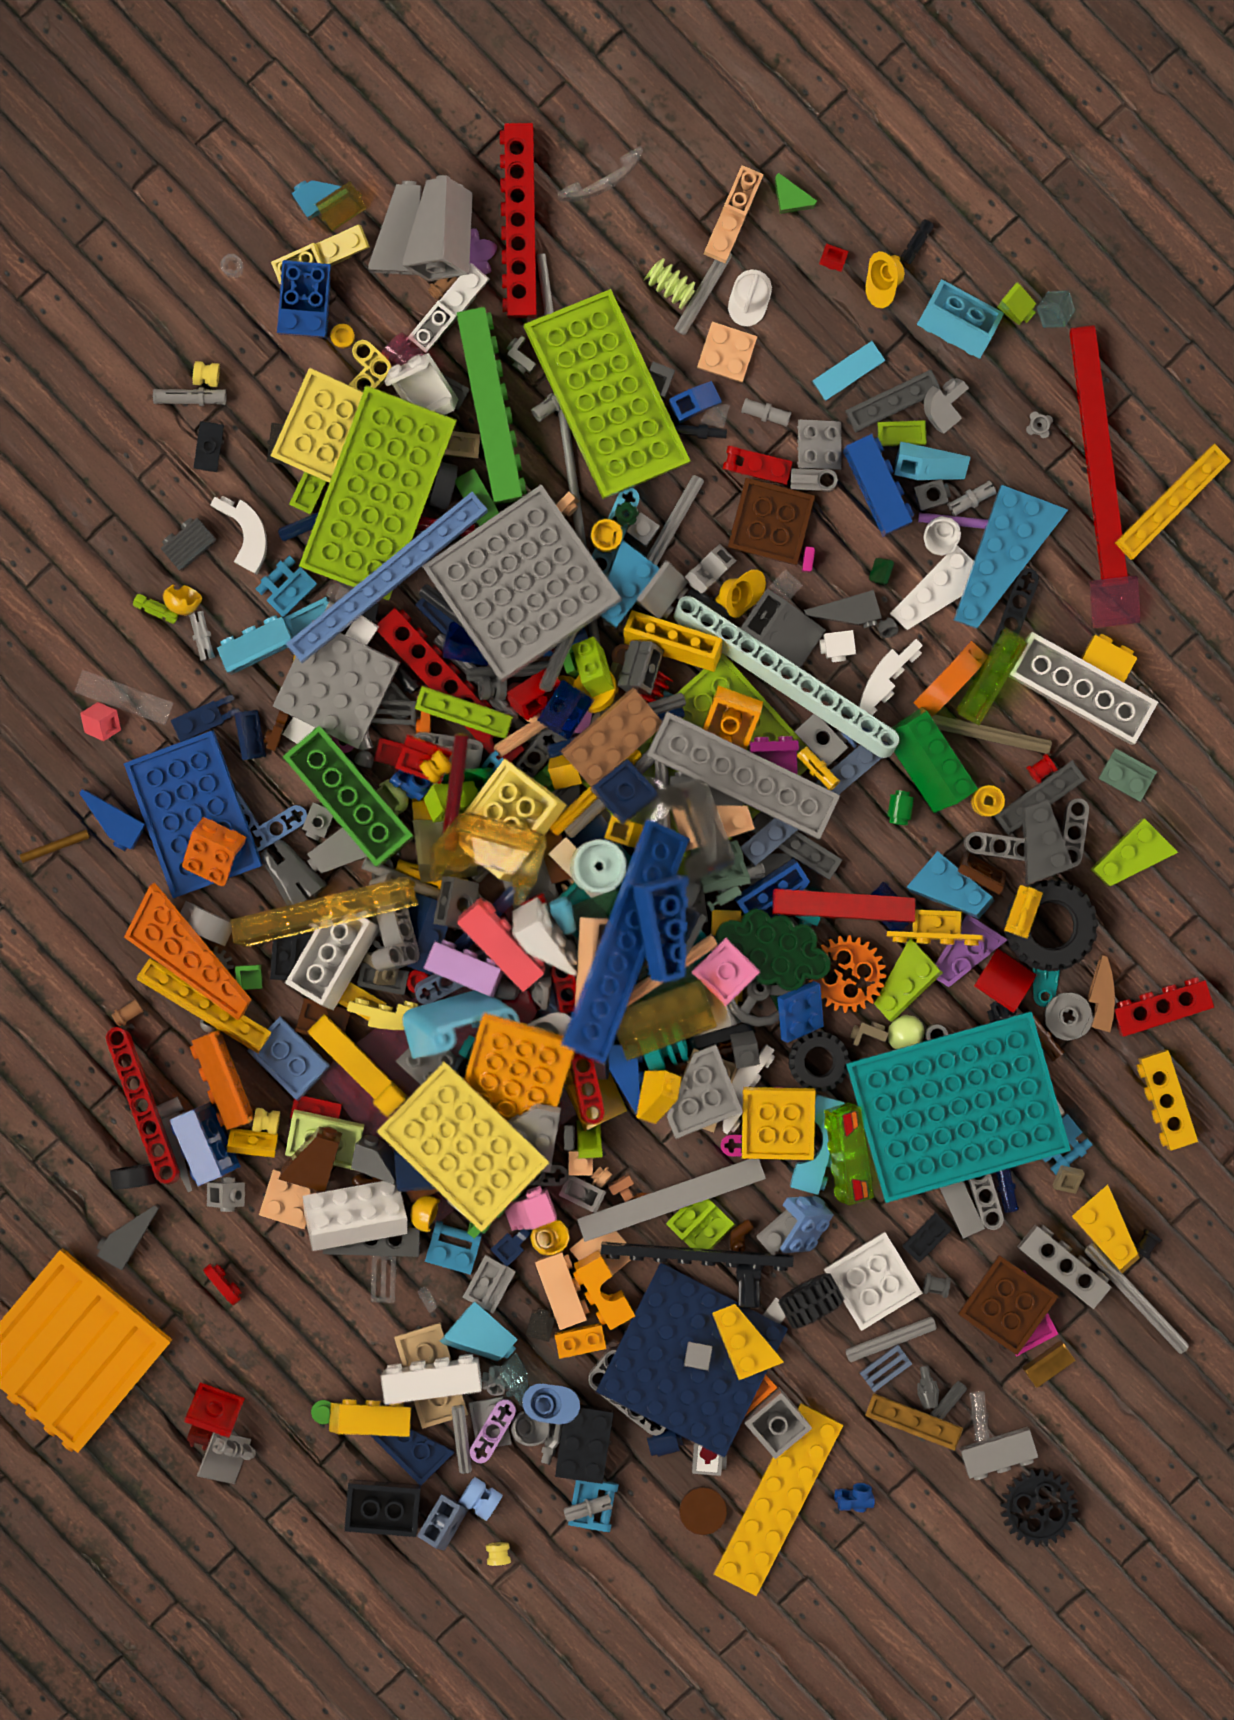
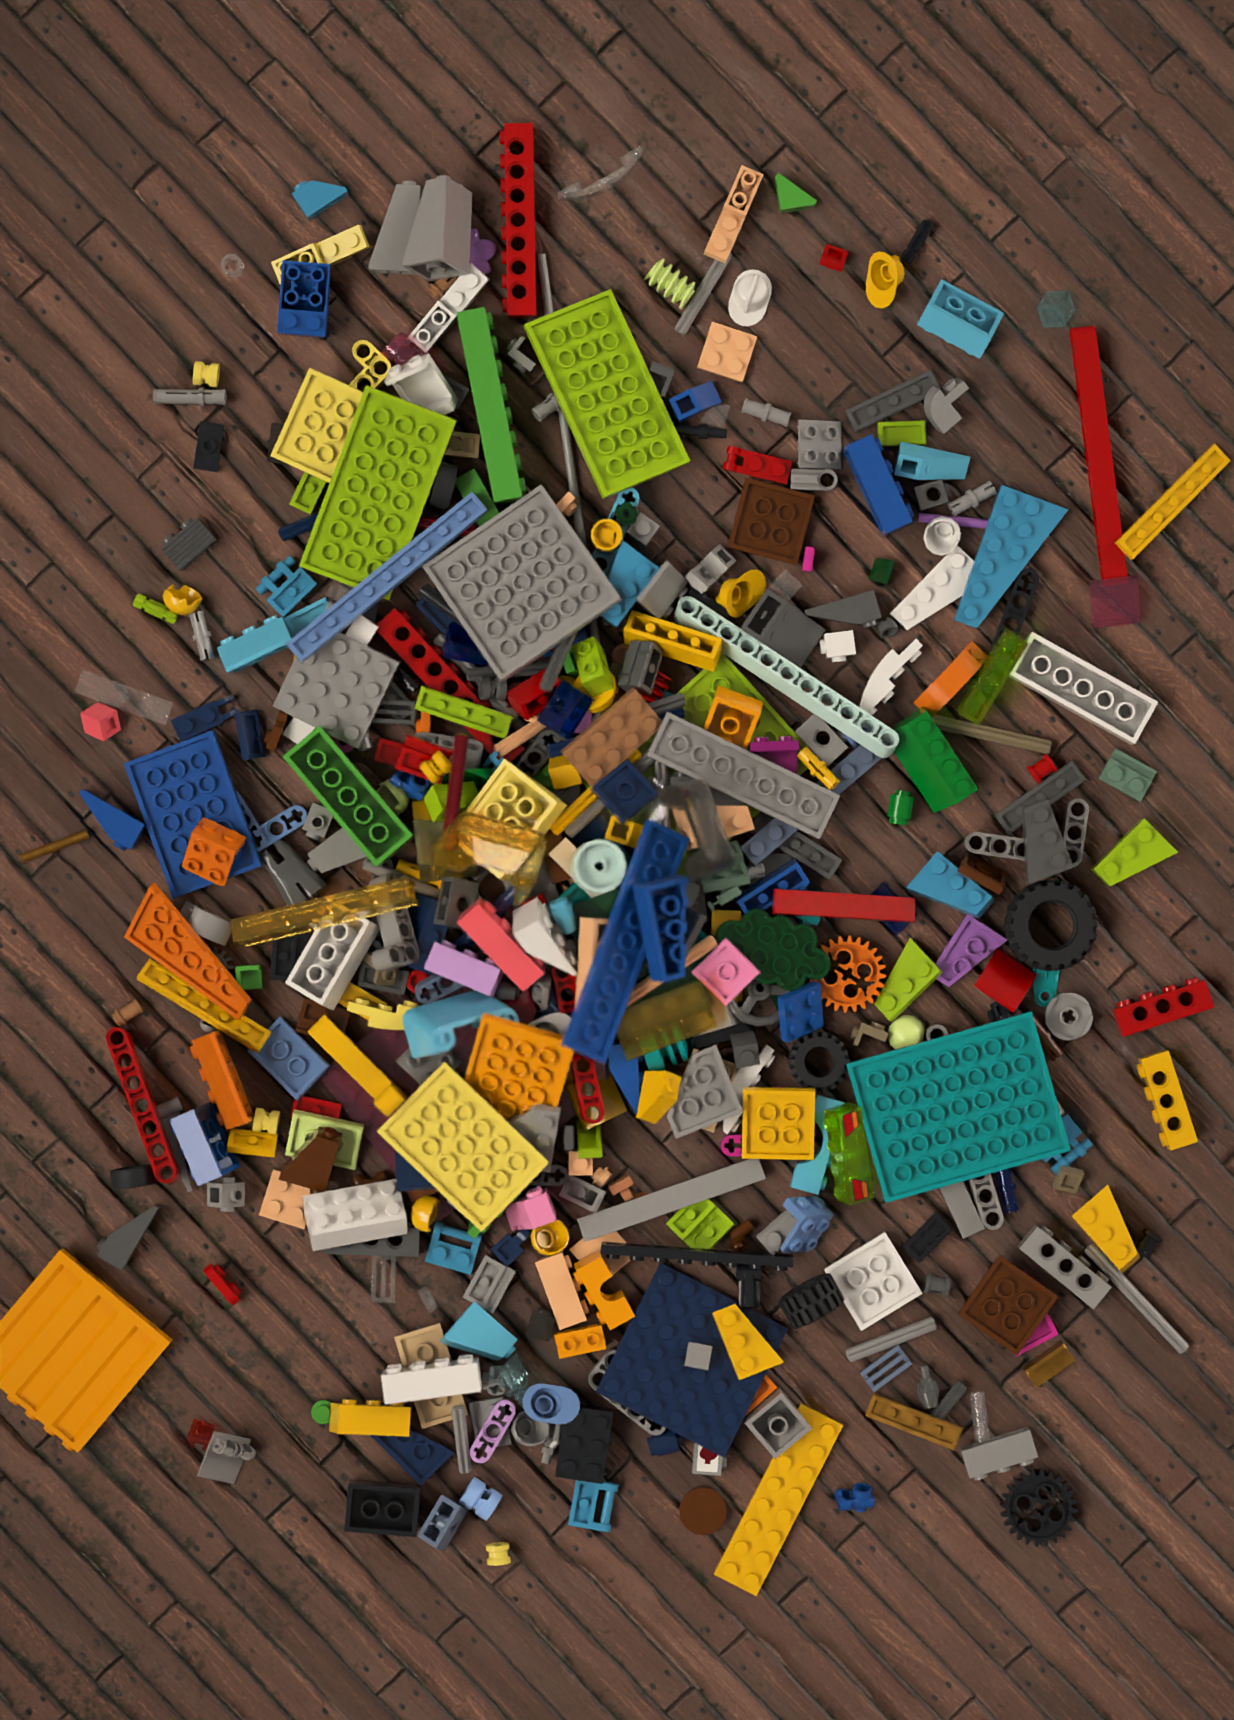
red tile [184,1382,245,1438] -> none
white arch [210,496,267,575] -> none
clear yellow piece [315,181,367,231] -> none
yellow tile [330,324,355,349] -> none
dark grey slope [351,1135,396,1184] -> none
dark grey hinge [353,750,374,769] -> none
piece [453,1035,476,1078] -> none
light grey axle [564,1494,612,1521] -> none
light grey axle [646,475,704,566] -> none
white sticker [763,1298,786,1324] -> none
medium azure tile [812,341,885,401] -> none
yellow bracket [887,910,985,946] -> none
yellow wheel [971,785,1005,817] -> none
lime slope [997,282,1036,325] -> none
yellow hinge [1004,885,1043,938] -> none
light grey plate [1026,412,1053,438] -> none
yellow brick [1080,634,1137,683] -> none
medium nougat slope [1087,955,1115,1032] -> none

